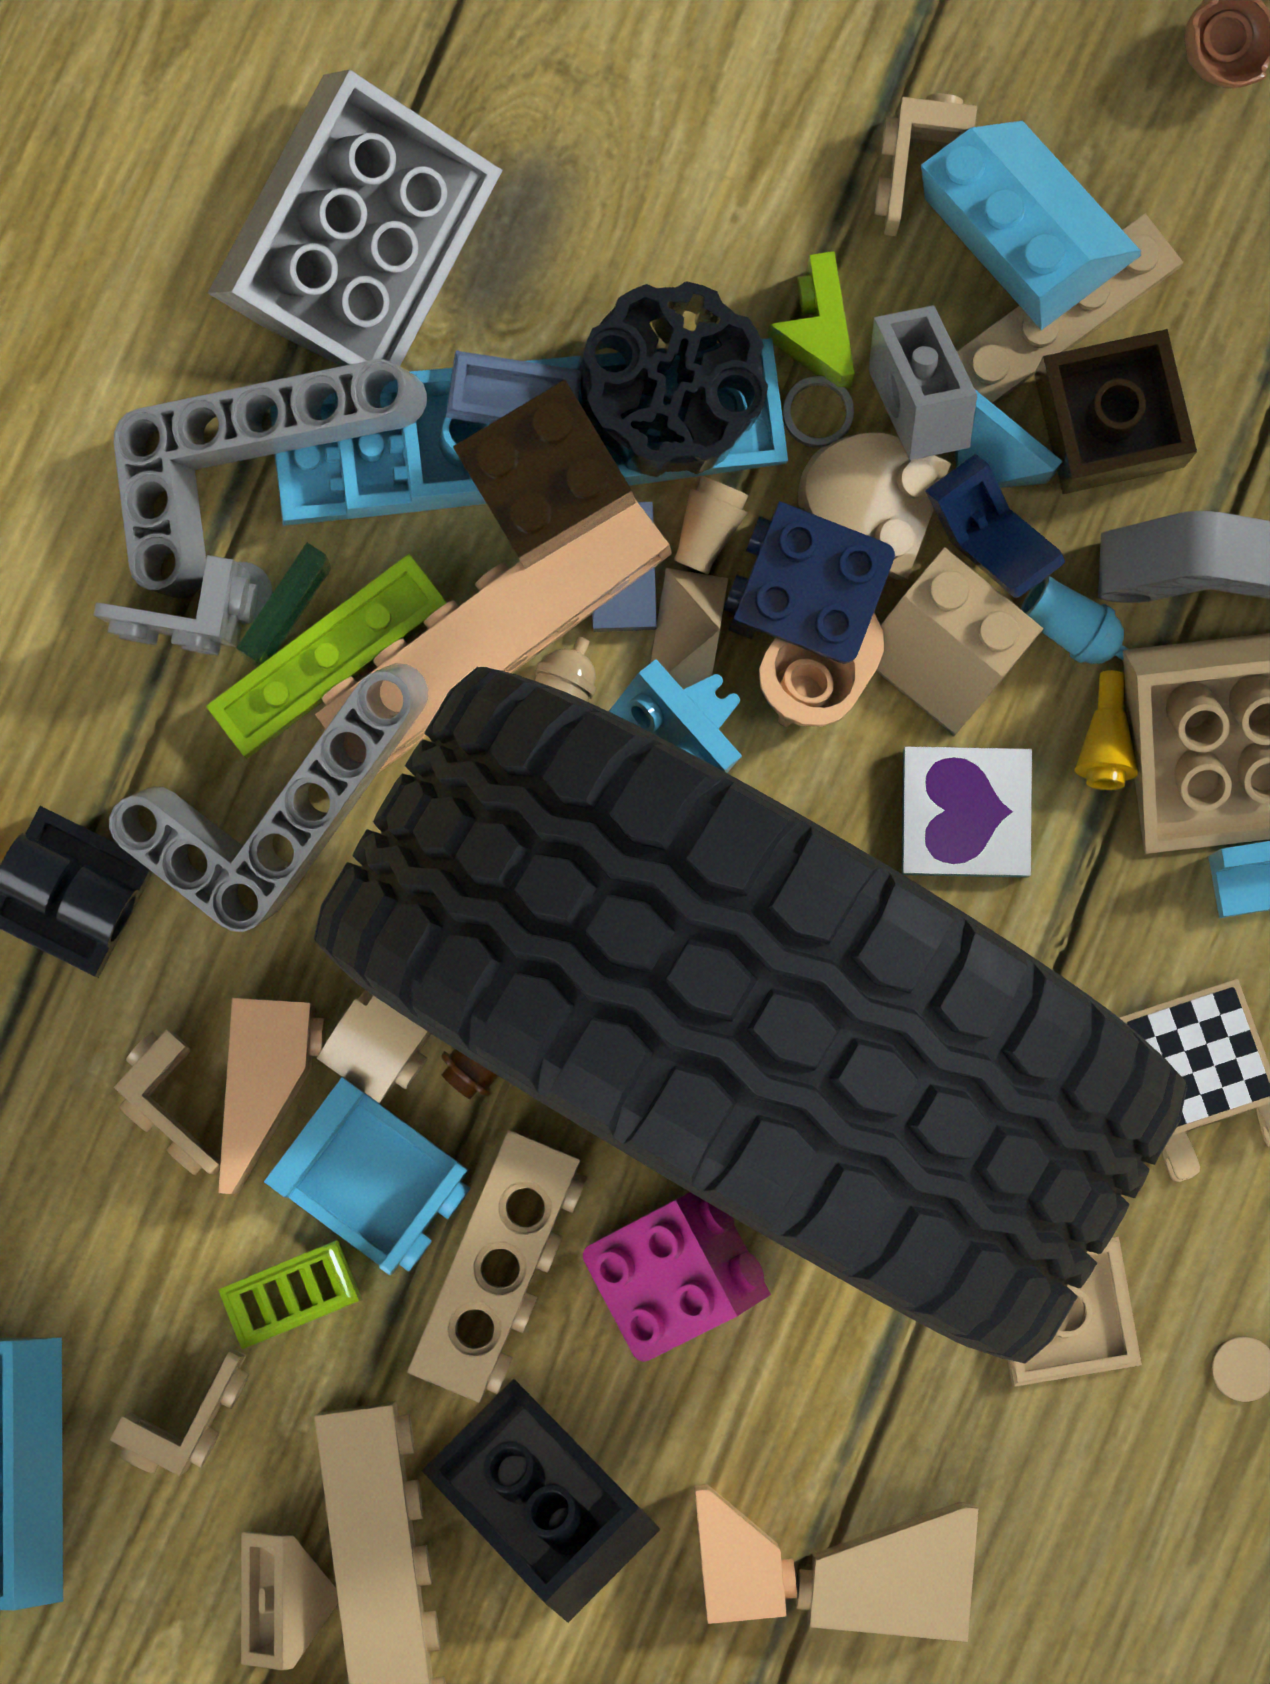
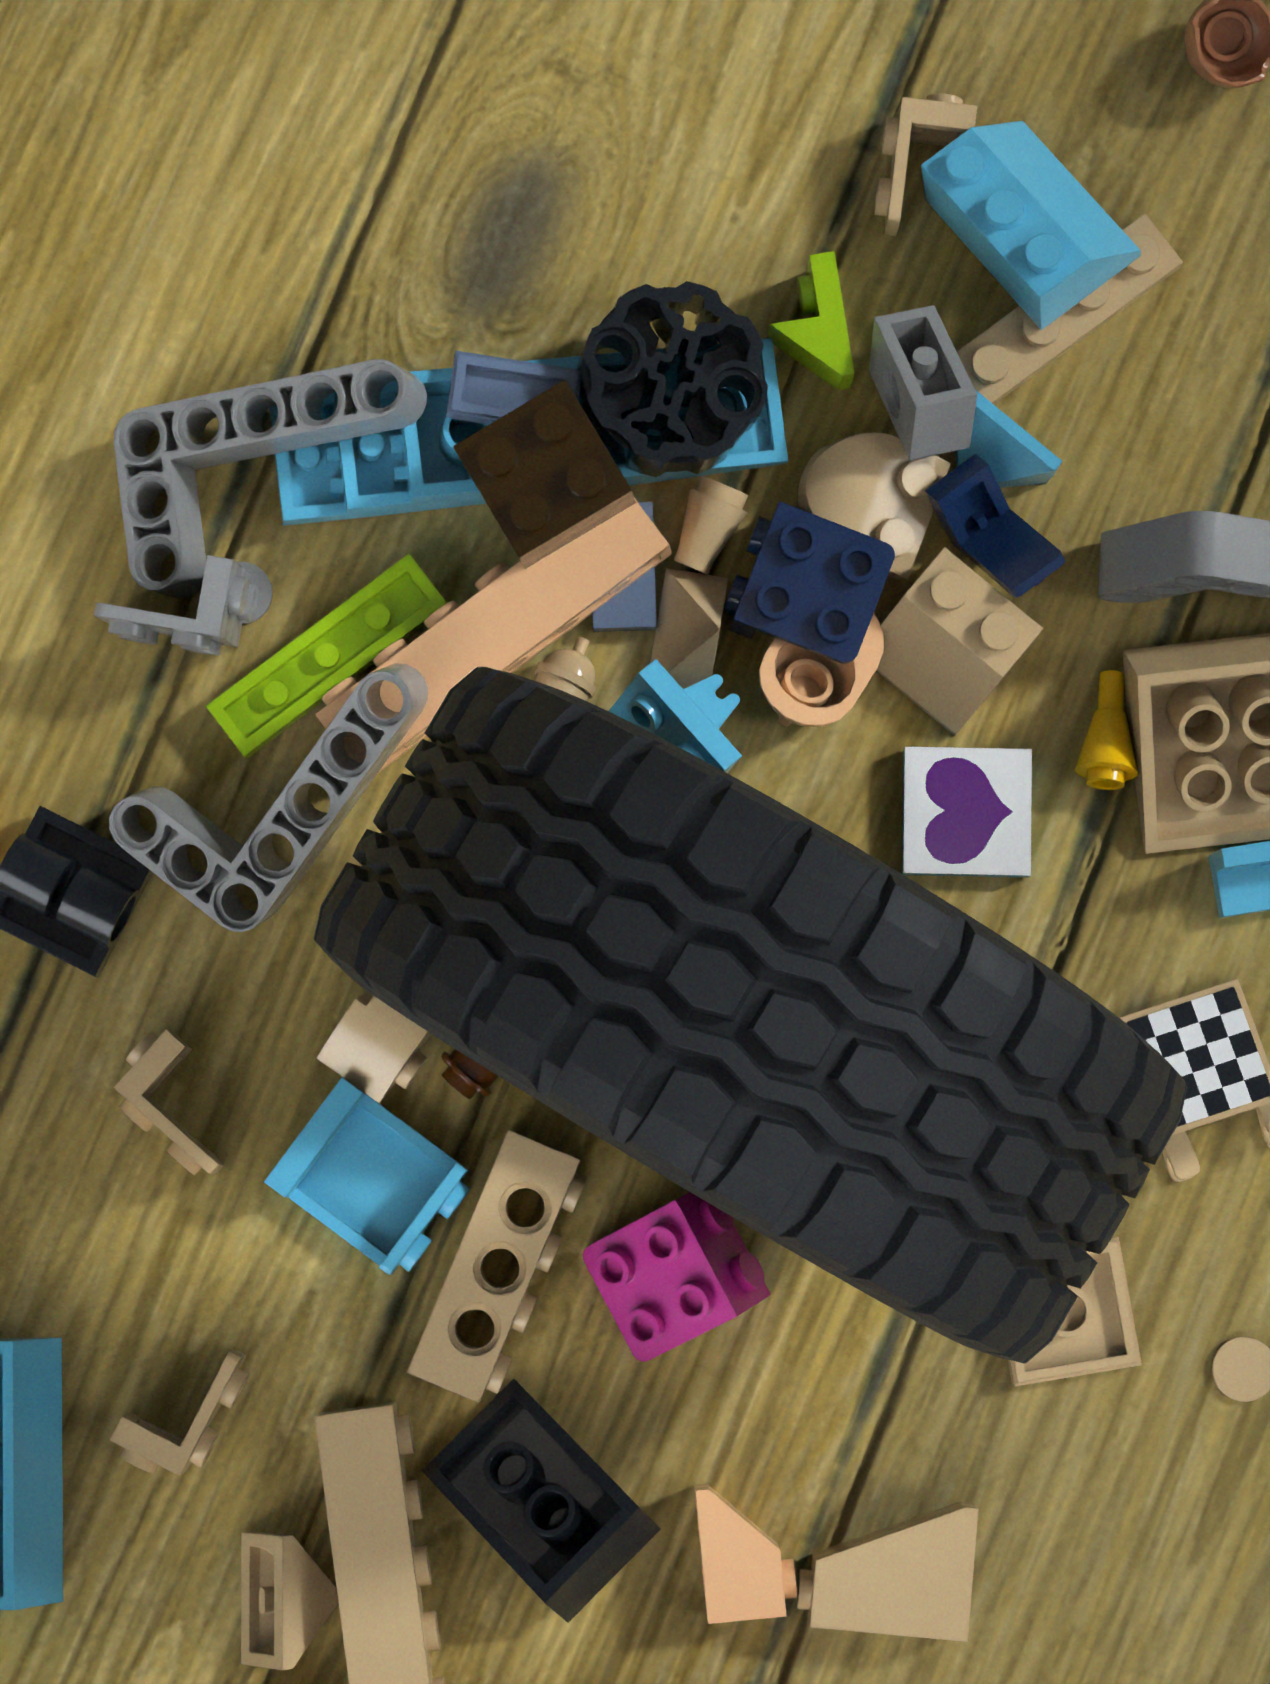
light grey slope [208,69,503,366] -> none
light nougat slope [218,998,326,1194] -> none
lime slope [218,1240,363,1349] -> none
clear green tile [236,542,331,667] -> none
light grey piece [783,376,854,448] -> none
medium azure piece [1021,576,1128,664] -> none
dark brown brick [1034,329,1197,494] -> none

